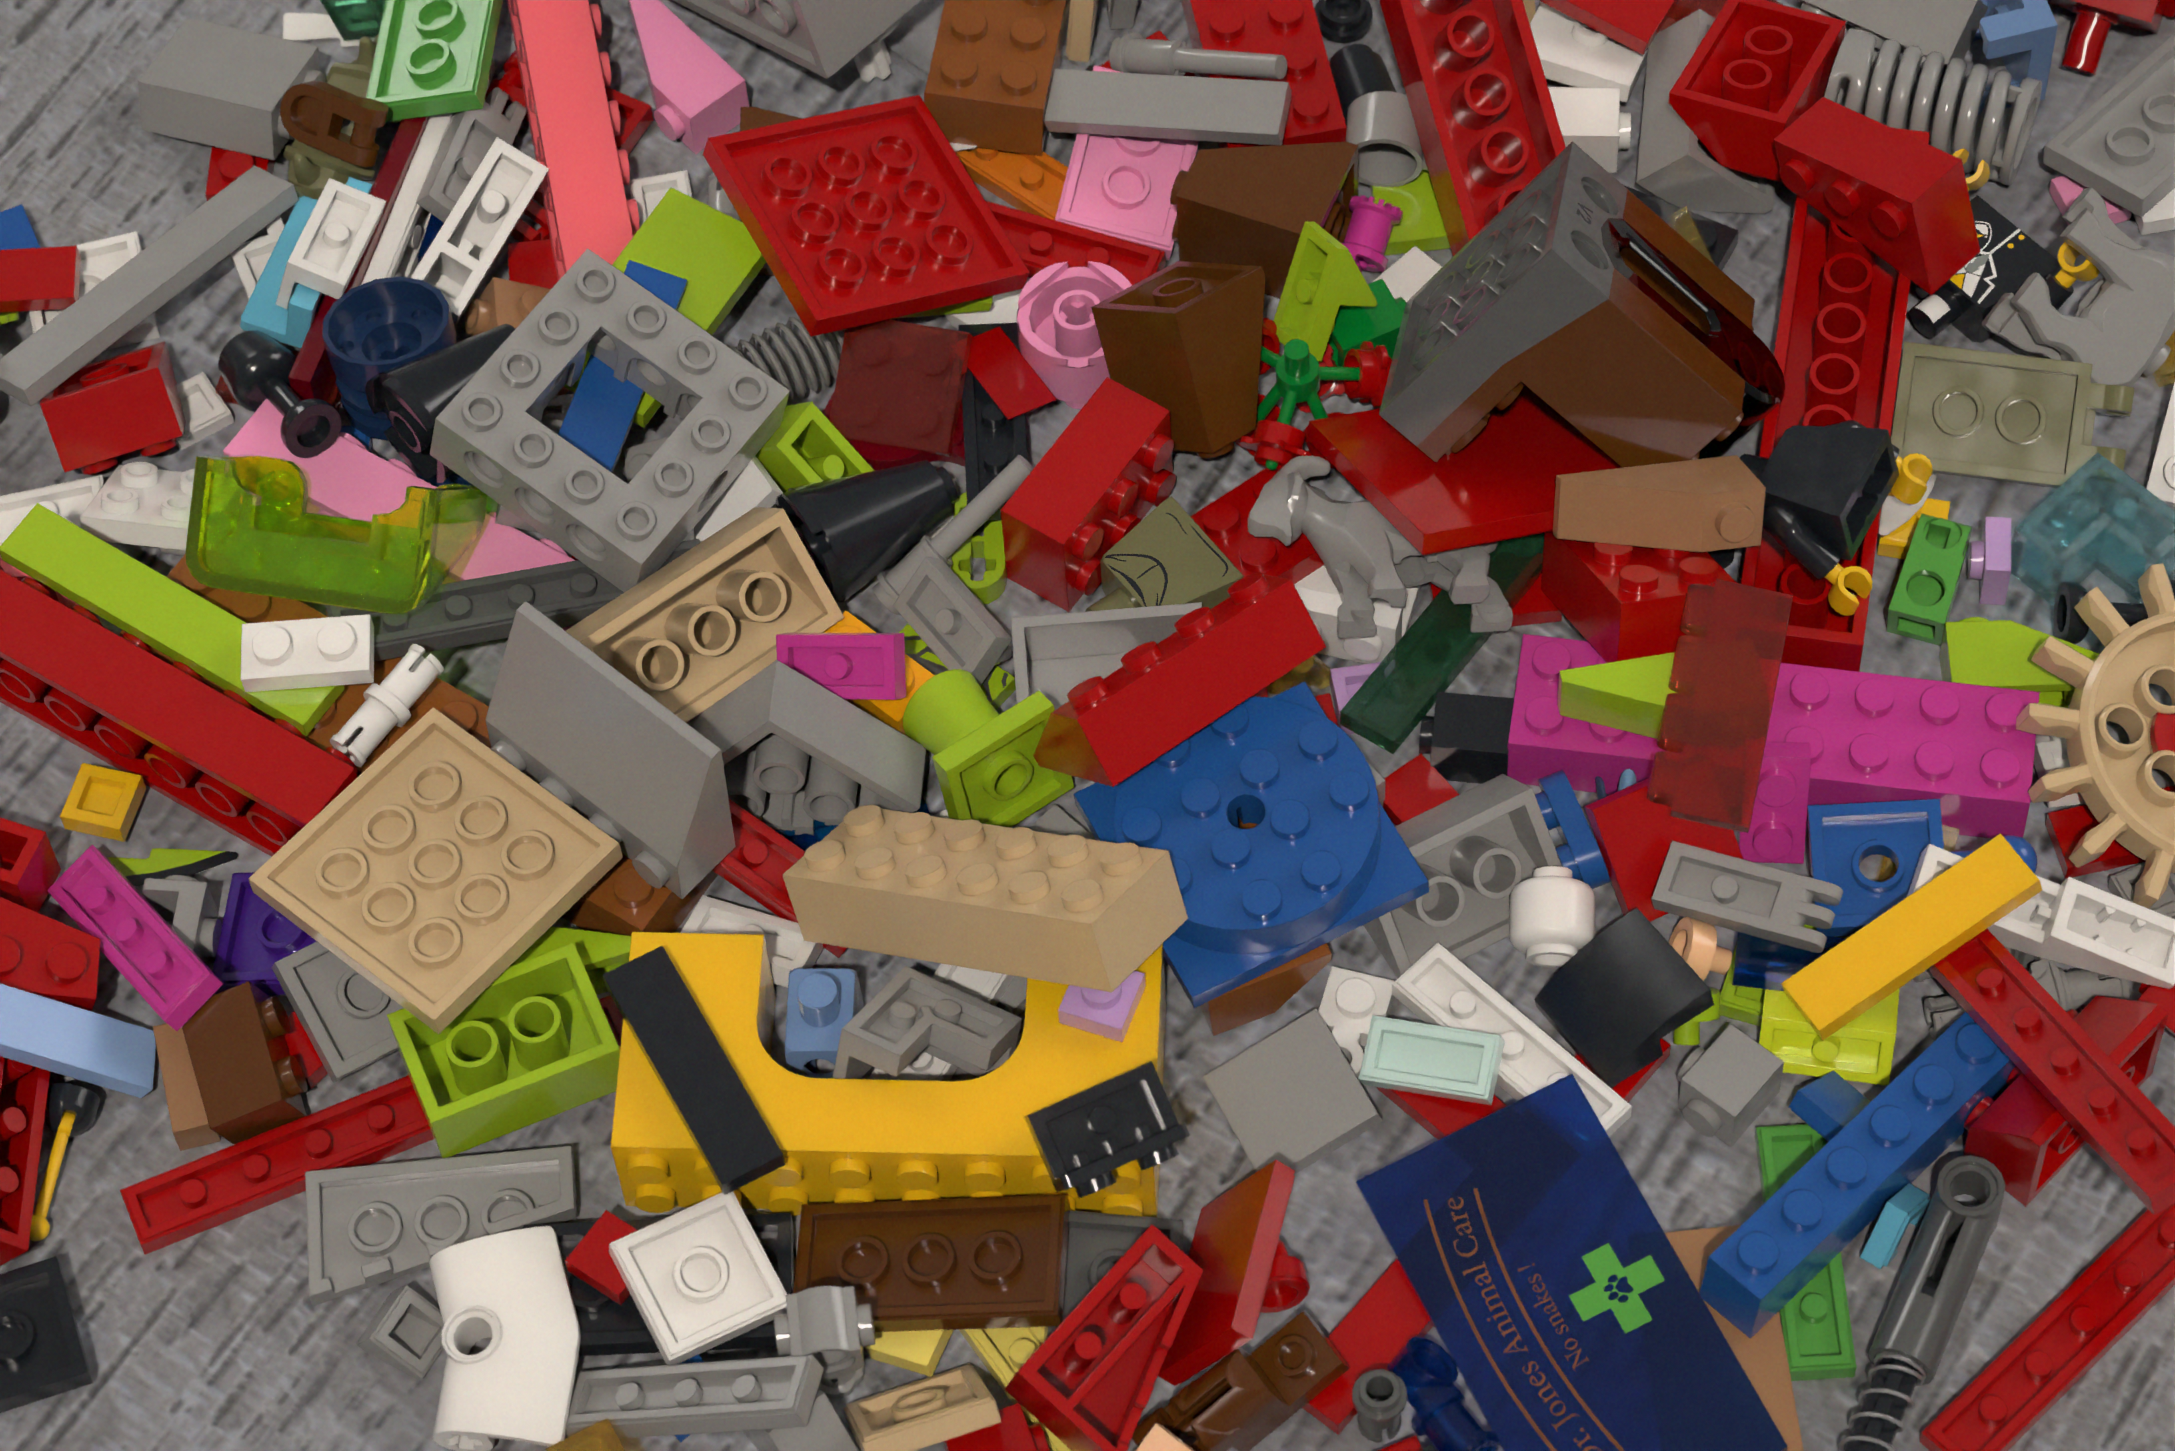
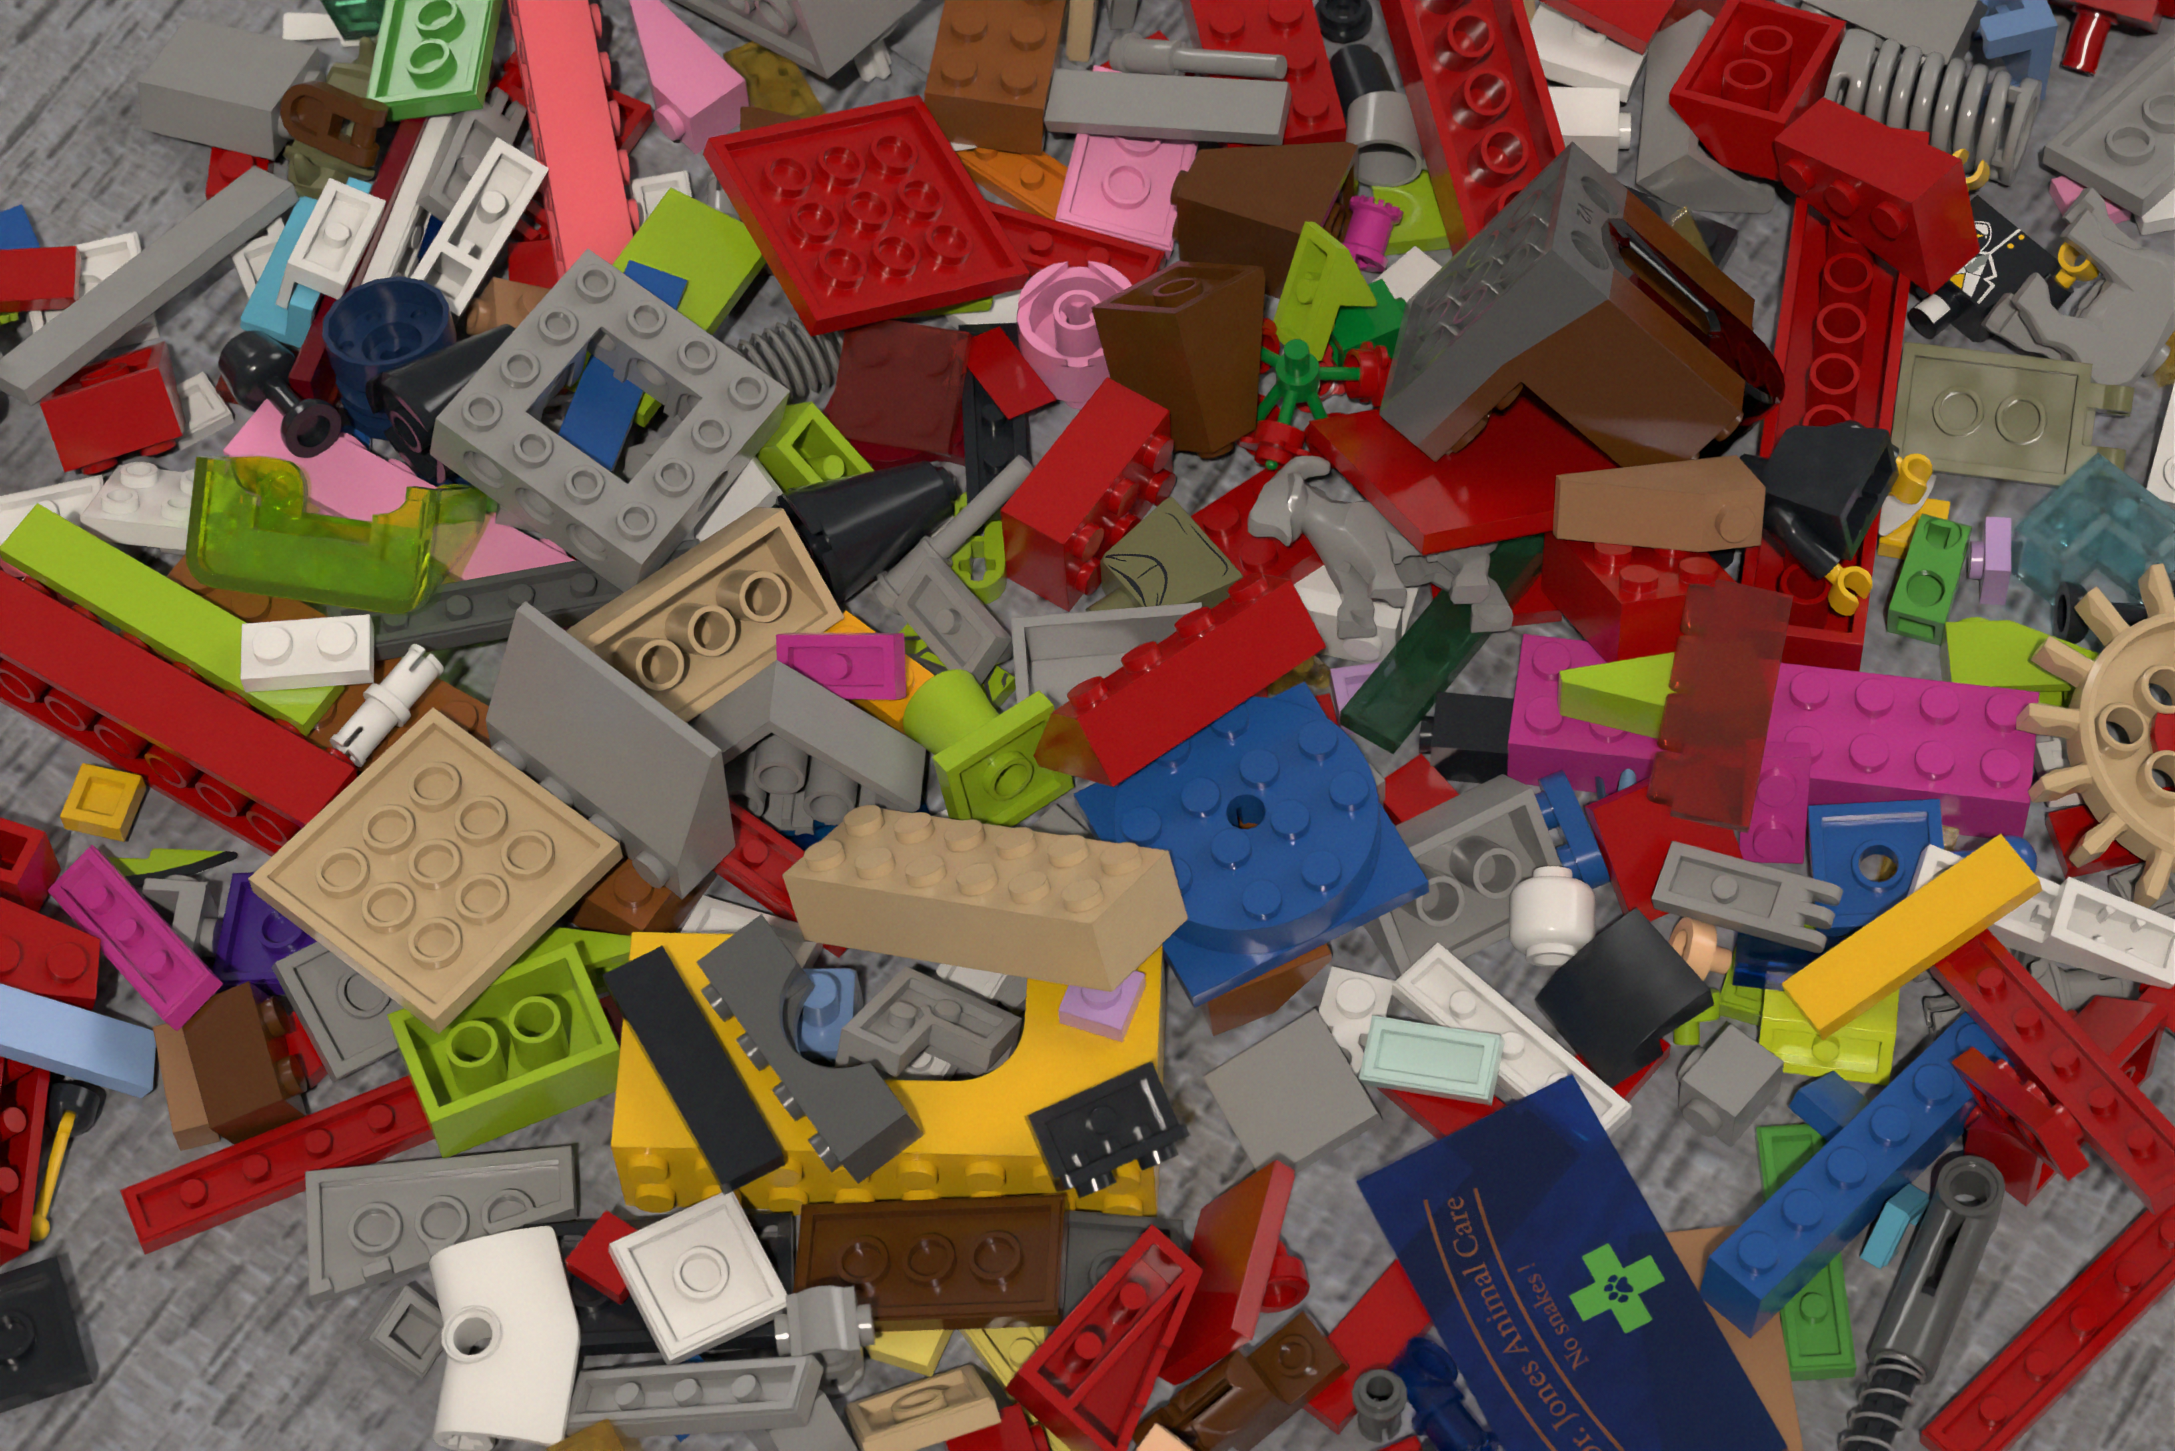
none -> dark grey arch [696,914,924,1184]
none -> clear yellow plate [723,41,826,118]
none -> red plate [1951,1046,2090,1182]

